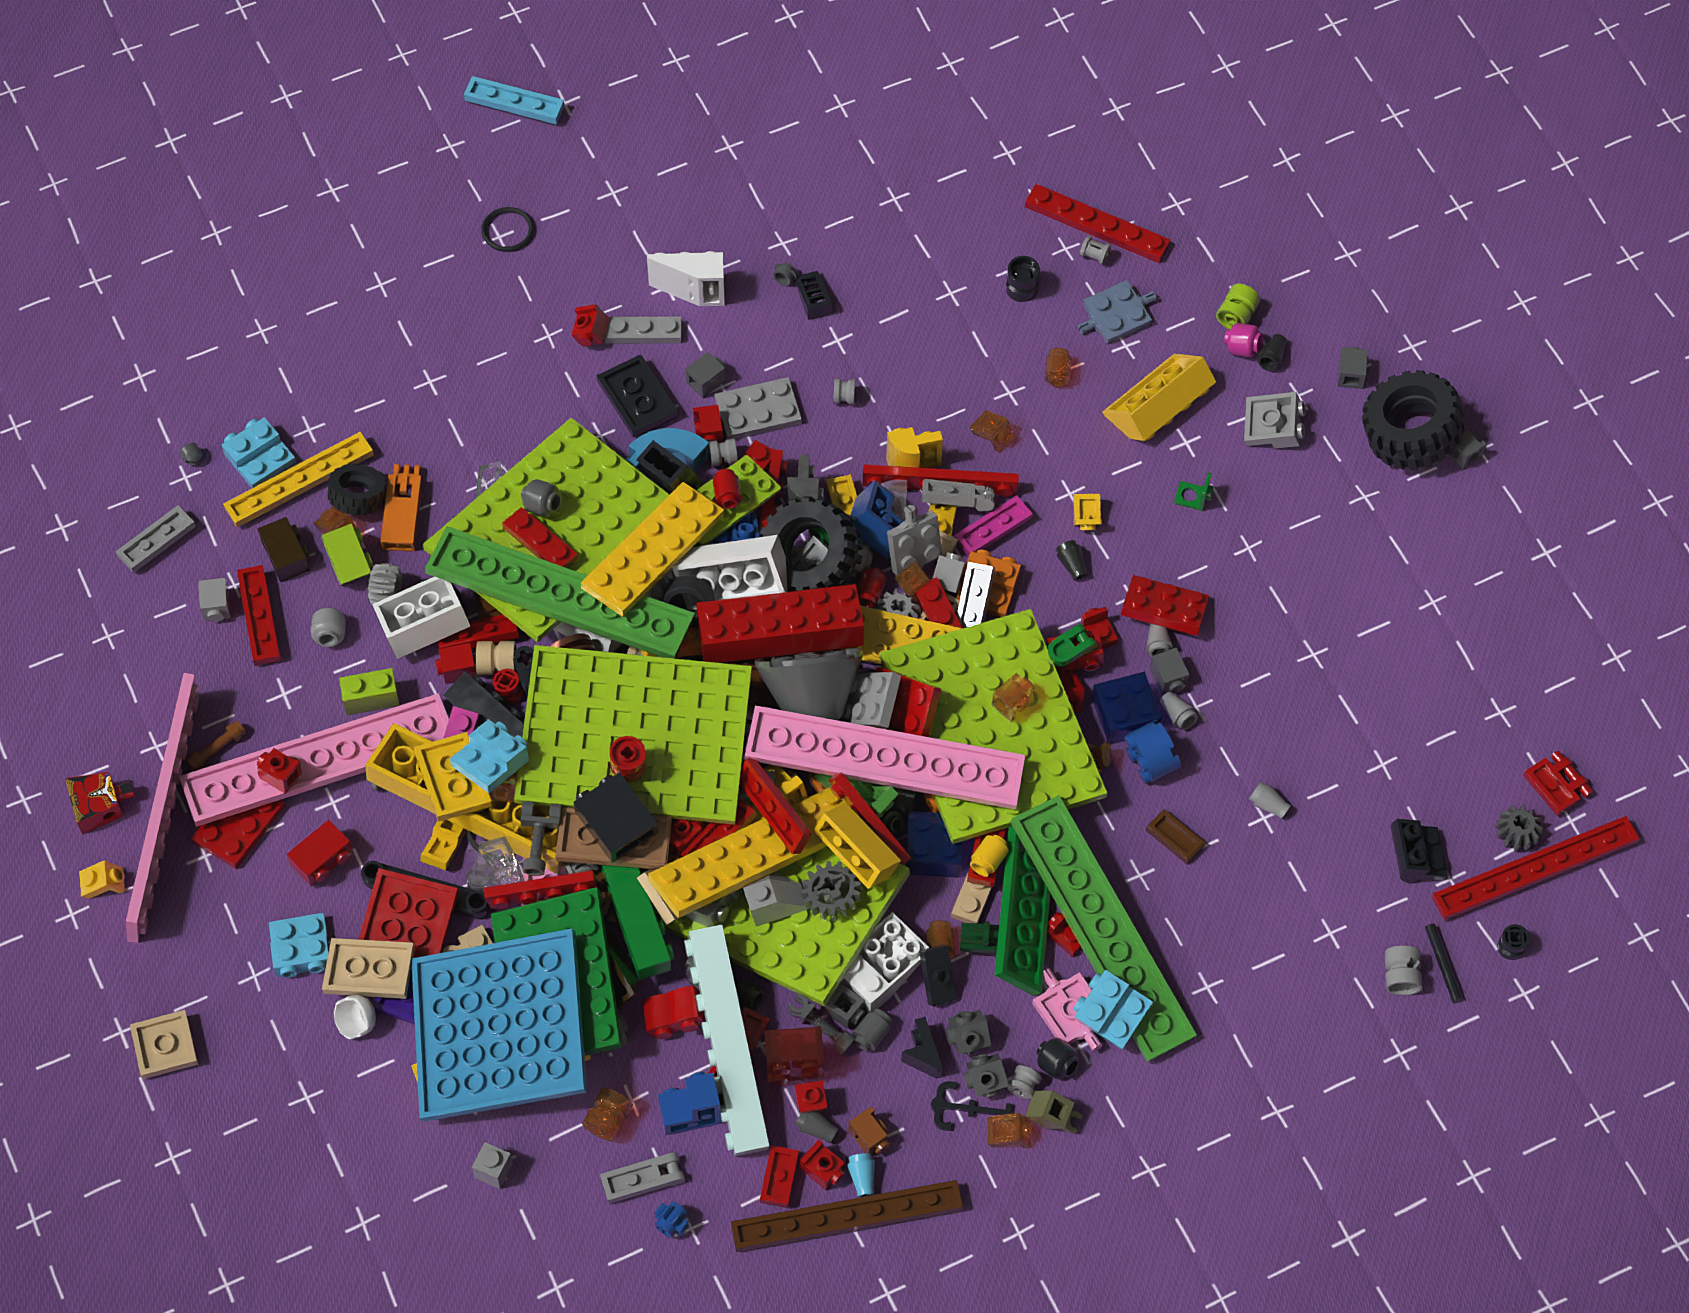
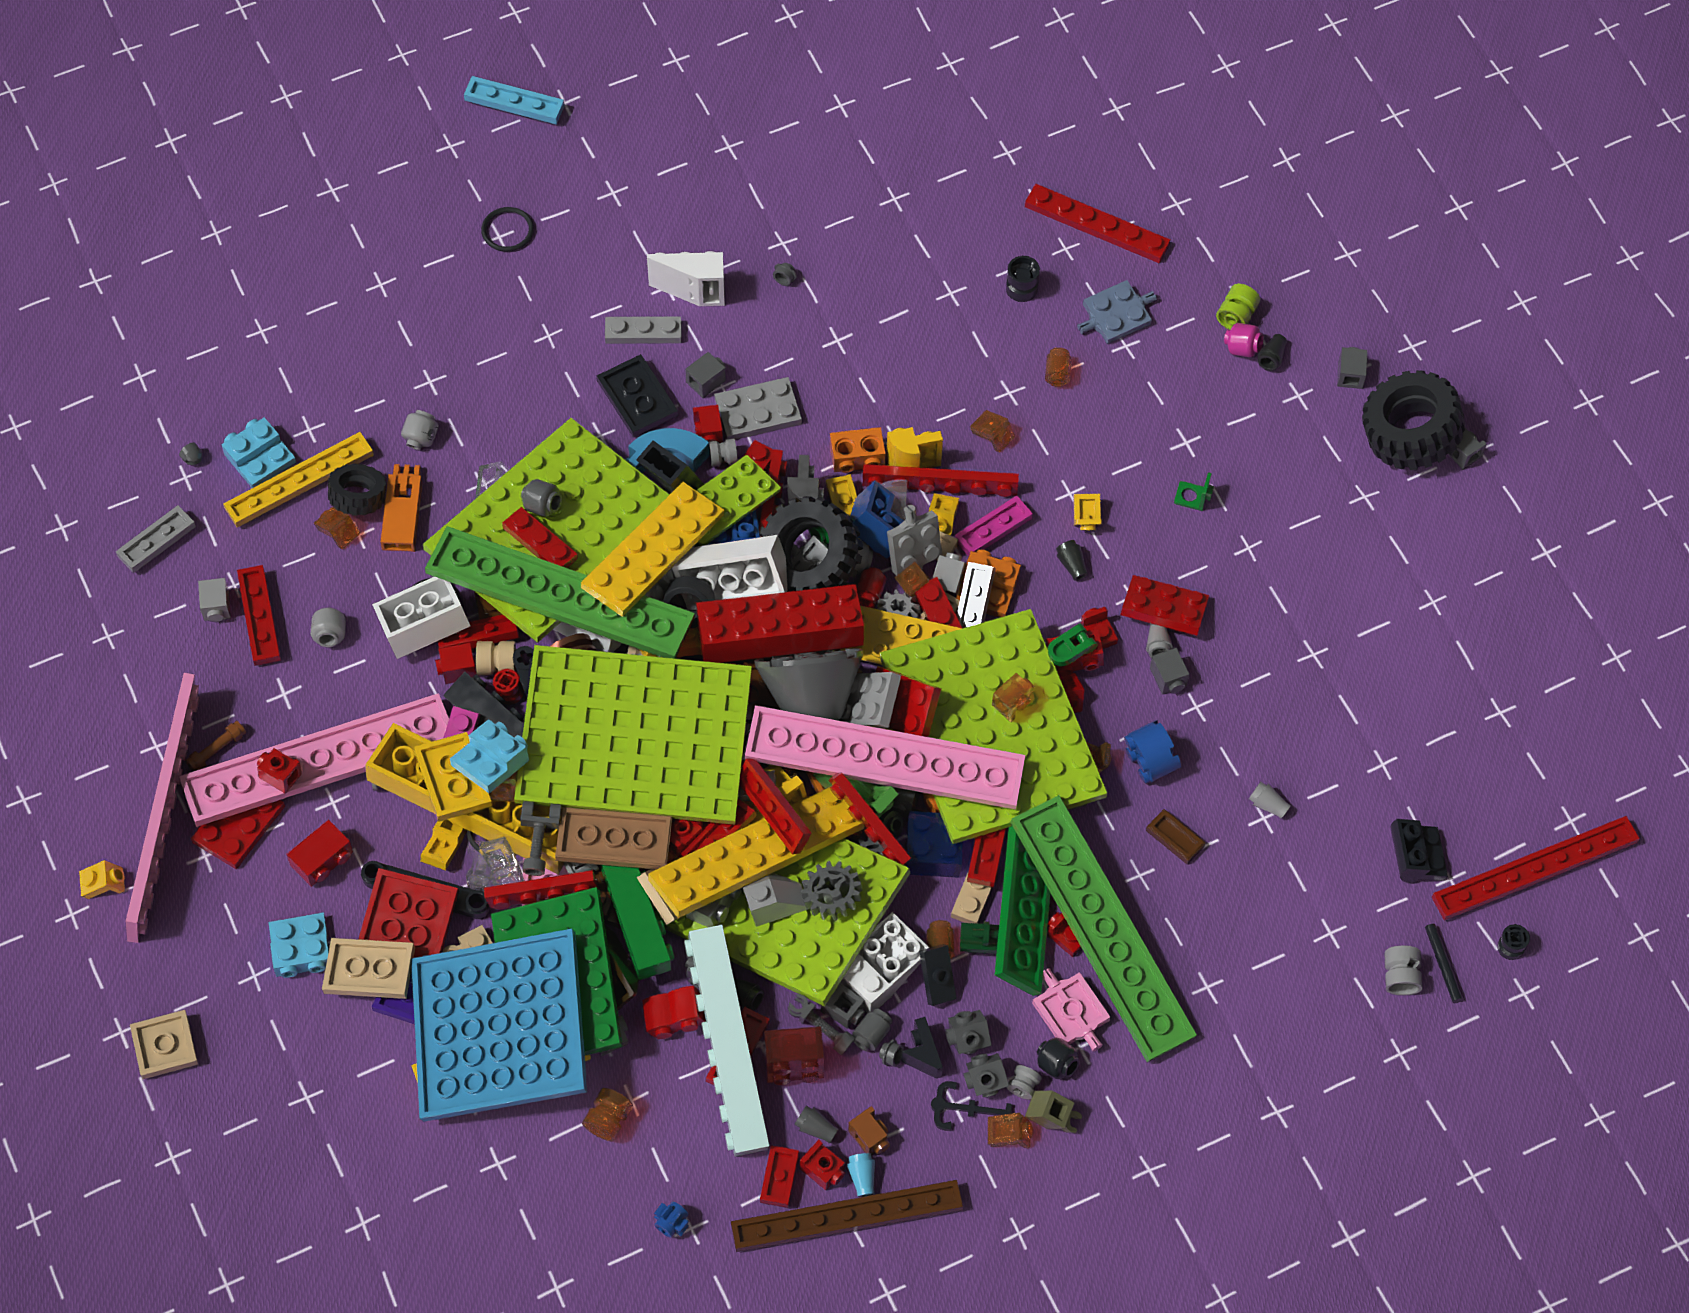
red torso [65,772,135,835] -> none
dark brown brick [257,517,311,582] -> none
lime brick [321,524,374,585] -> none
white hair [334,995,376,1039] -> none
lime brick [339,668,400,715] -> none
light grey gear [367,563,403,605] -> none
light grey brick [472,1142,513,1189] -> none
red brick [571,304,610,347] -> none
black brick [573,772,658,863] -> none
light grey plate [600,1153,685,1204] -> none
red wheel [609,736,646,782] -> none
blue brick [658,1072,721,1135] -> none
red brick [713,469,742,509] -> none
red bracket [794,1080,827,1113] -> none
black slope [795,271,832,320] -> none
yellow brick [813,802,901,889] -> none
light grey wheel [833,378,855,405] -> none
light grey hinge [922,479,995,511] -> none
yellow brick [970,835,1009,877] -> none
medium azure plate [1073,970,1153,1050] -> none
light grey bush [1079,235,1111,265] -> none
clear blue brick [1092,671,1162,745] -> none
yellow slope [1102,354,1216,441] -> none
light grey cone [1160,692,1198,730] -> none
light grey plate [1244,392,1306,449] -> none
dark grey gear [1495,804,1543,851] -> none
red plate [1523,751,1593,816] -> none
none -> light grey head [401,410,438,450]
none -> orange brick [830,427,885,473]
none -> dark grey plate [879,1039,904,1067]

